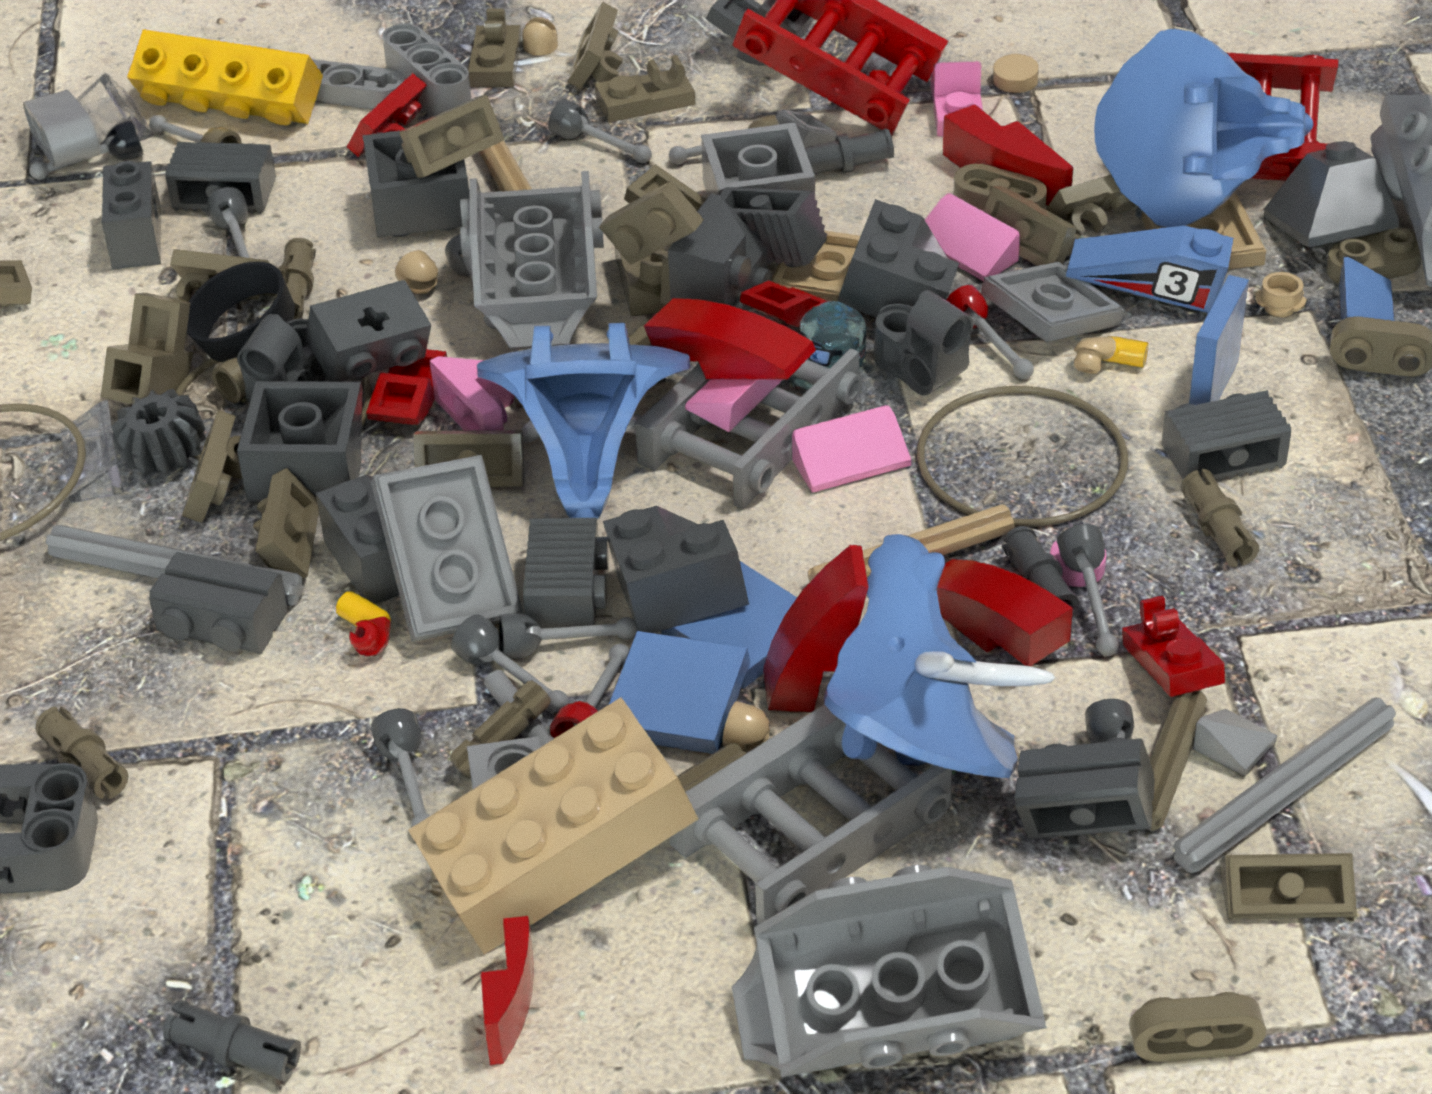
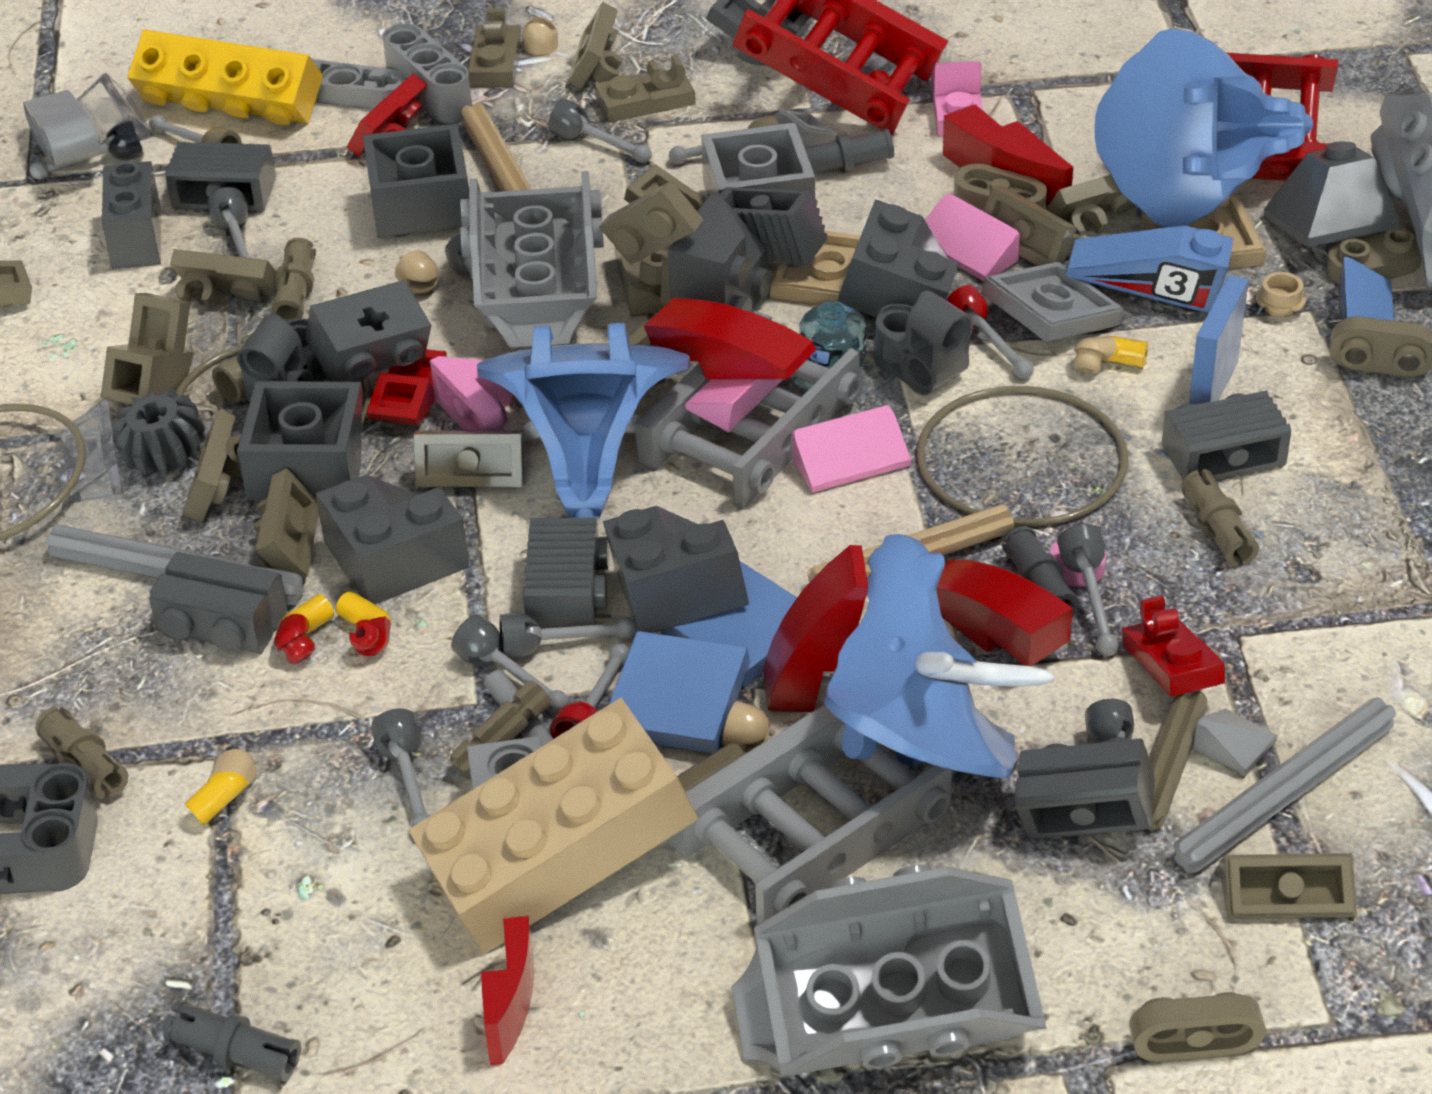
black tyre [186,261,295,362] -> none
light grey tile [370,455,524,642] -> none
dark tan plate [399,95,505,178] -> none
red slope [739,280,834,328] -> none
tan tile [993,54,1039,93] -> none
none -> yellow arm [184,749,257,826]
none -> red arm [274,594,335,664]

